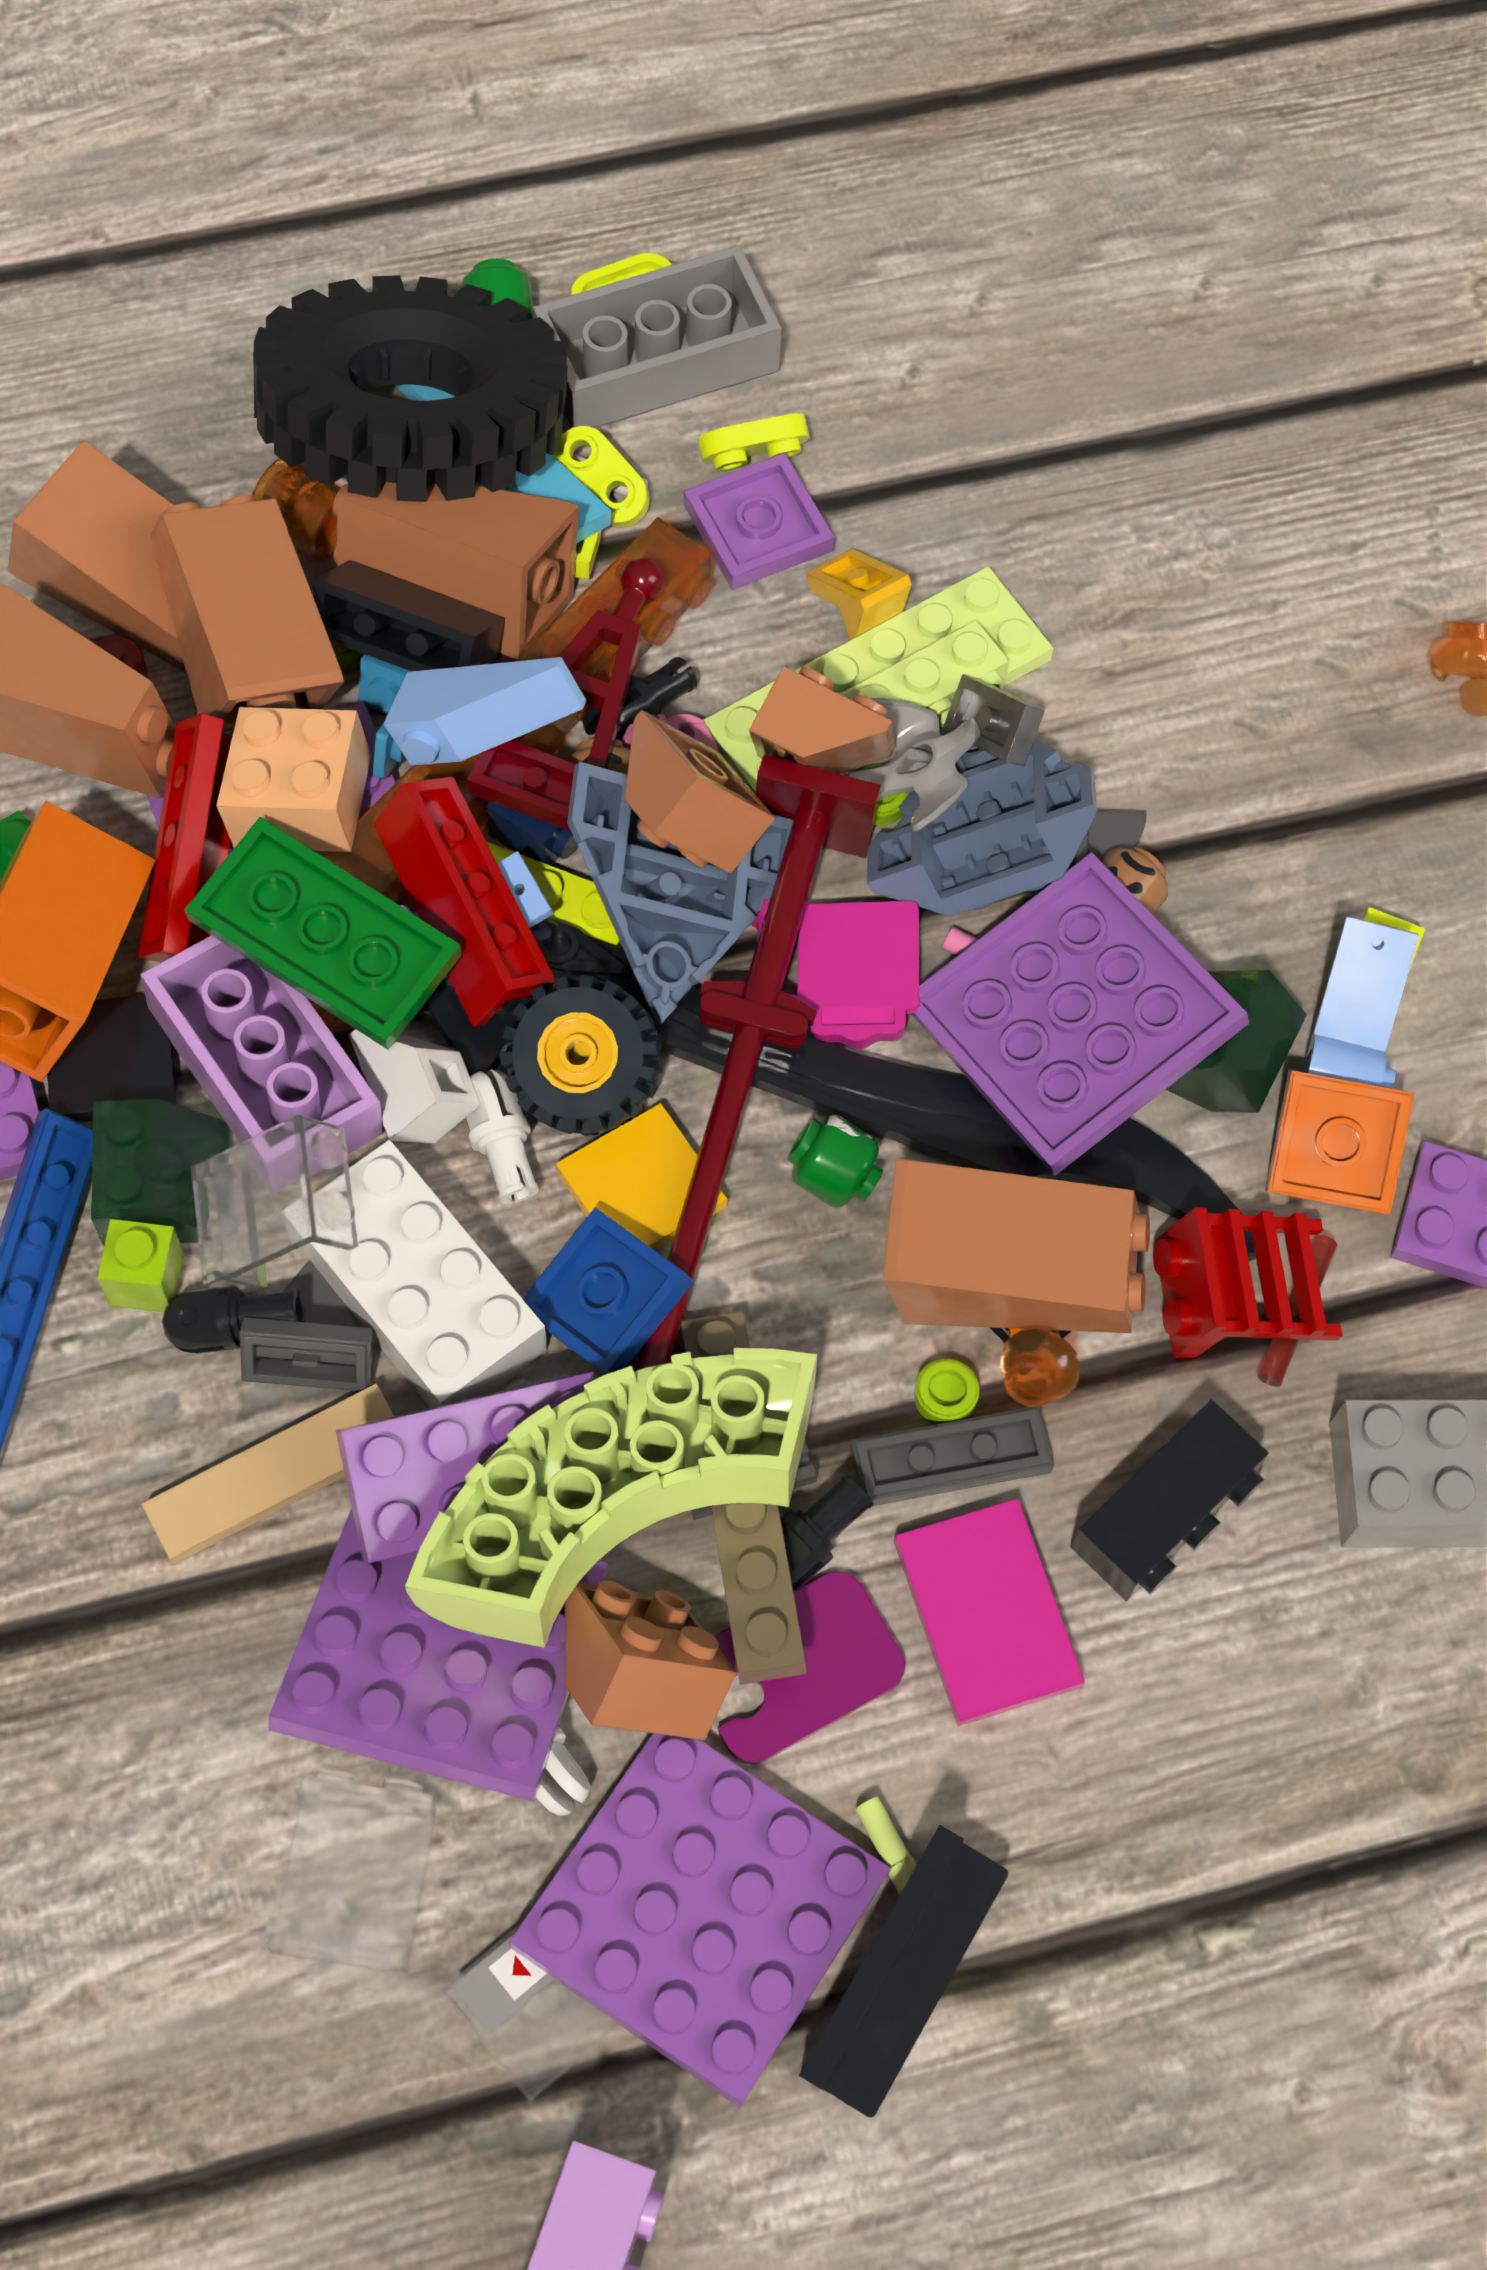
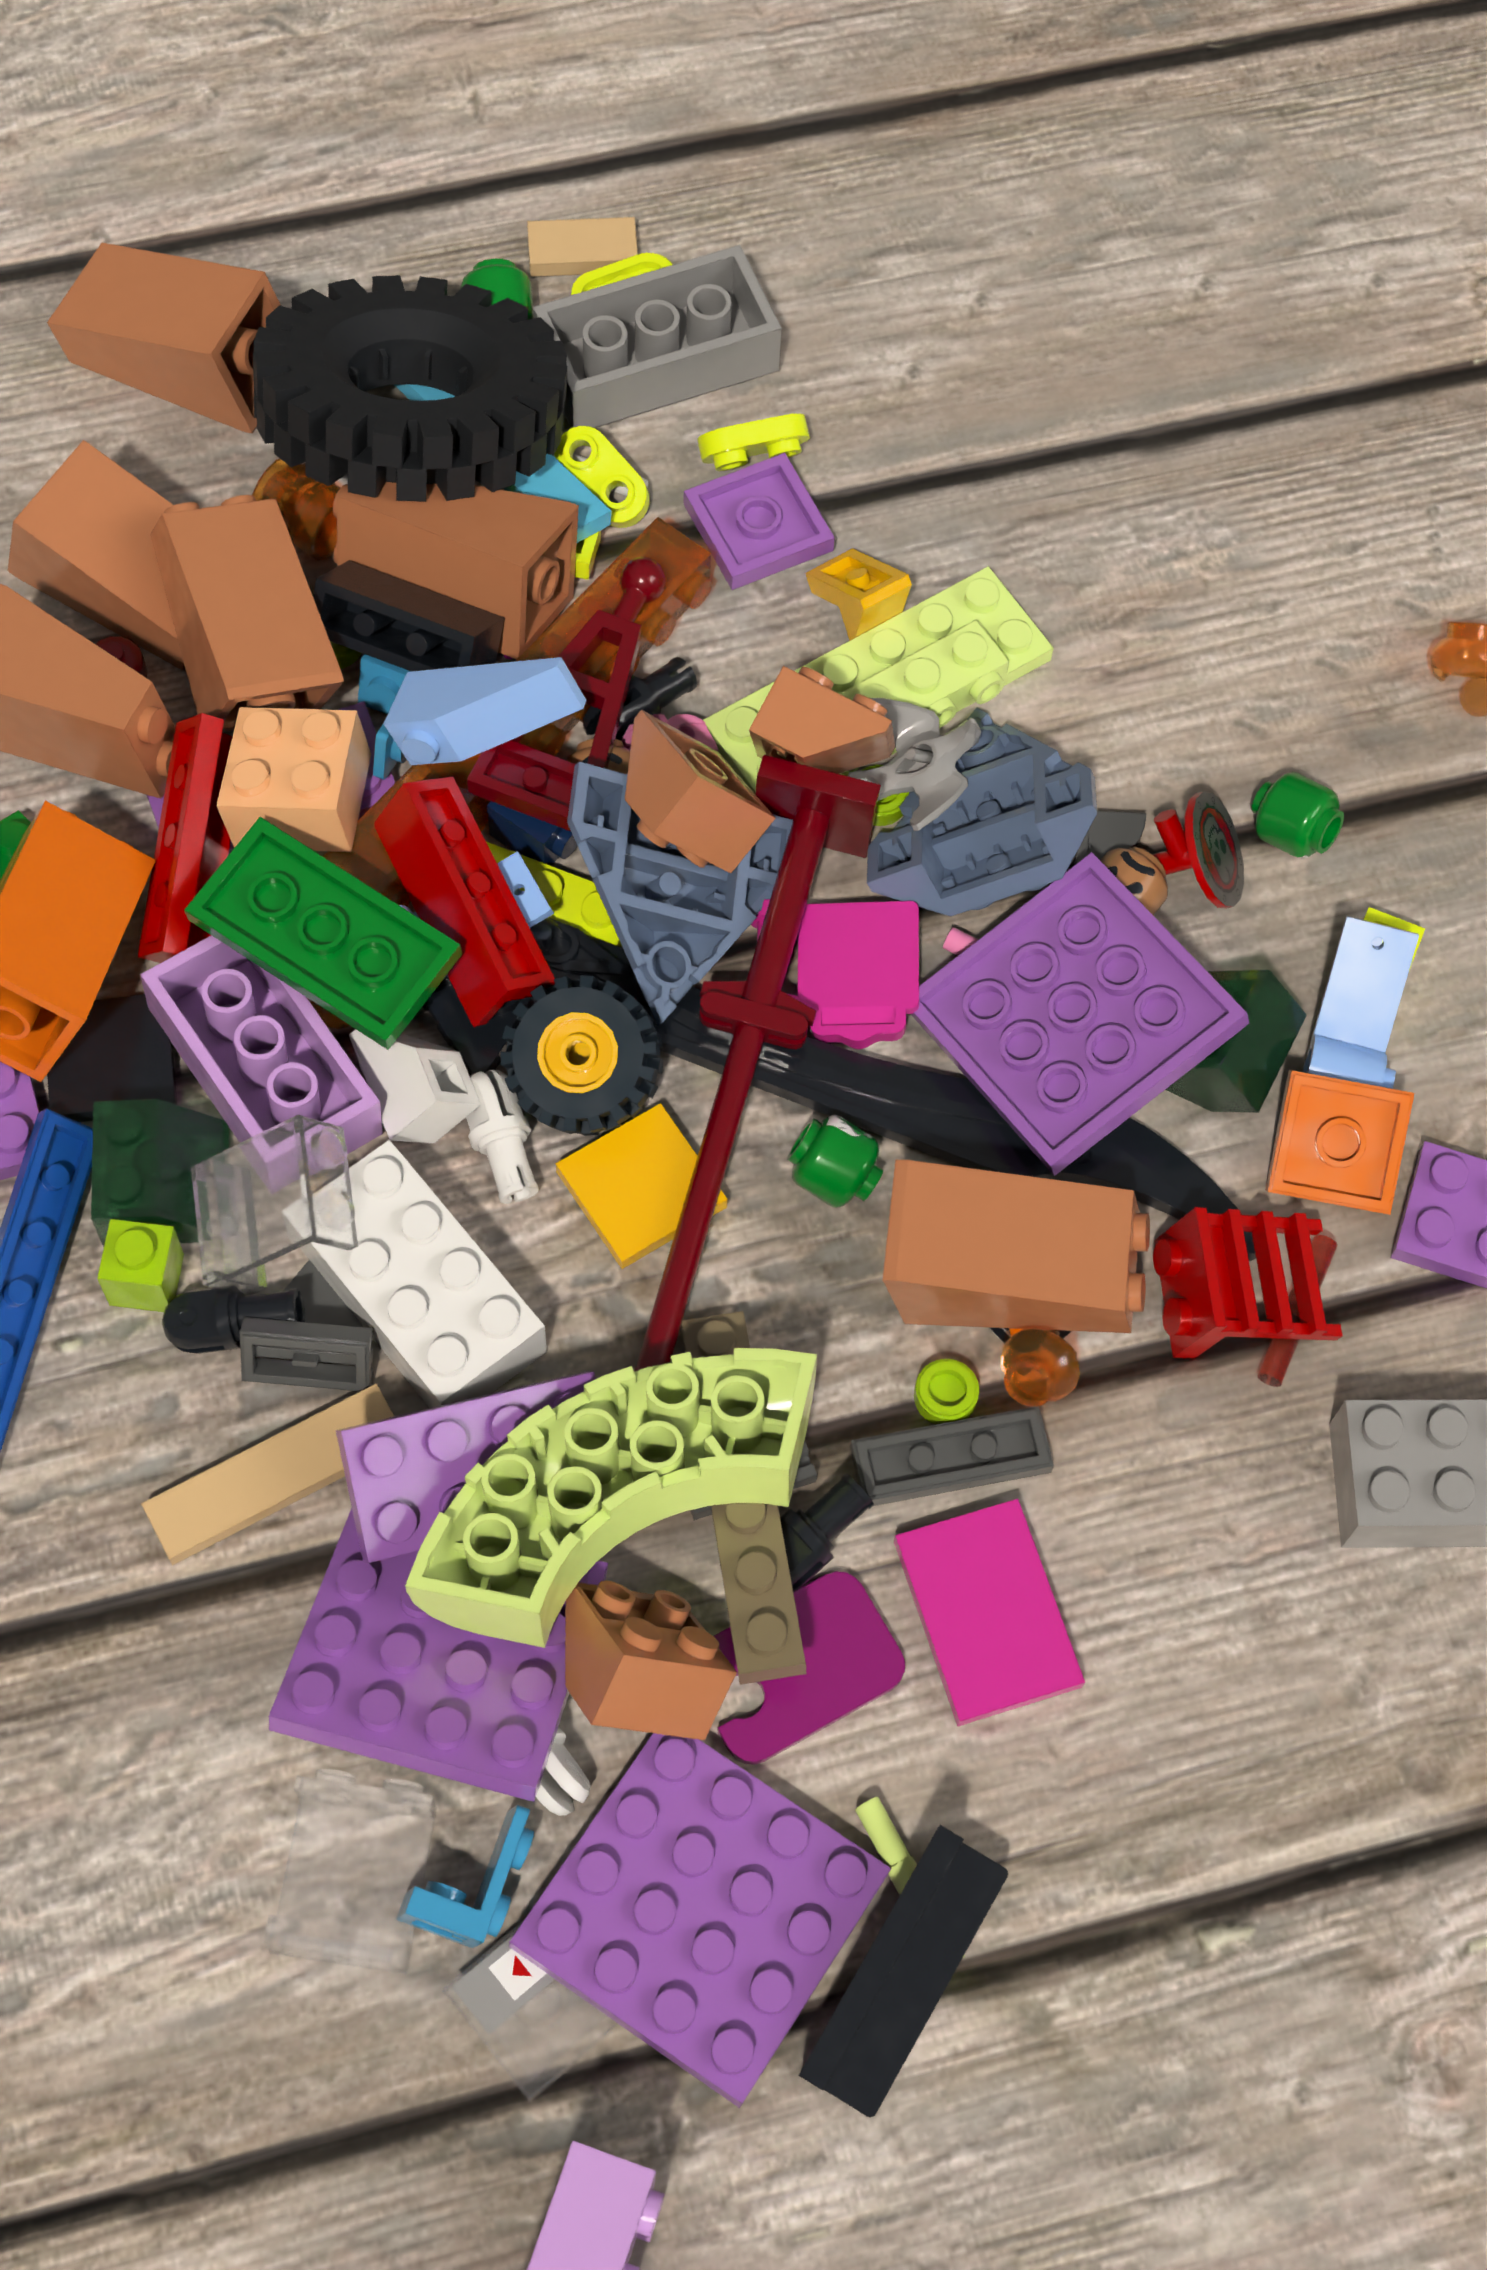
blue tile [523,1208,694,1375] -> none
flat silver plate [942,674,1045,767] -> none
black brick [1070,1399,1269,1602] -> none
none -> nougat slope [47,243,281,433]
none -> dark azure bracket [396,1805,534,1948]
none -> tan tile [527,217,638,277]
none -> shield [1152,791,1244,909]
none -> green head [1252,772,1344,859]

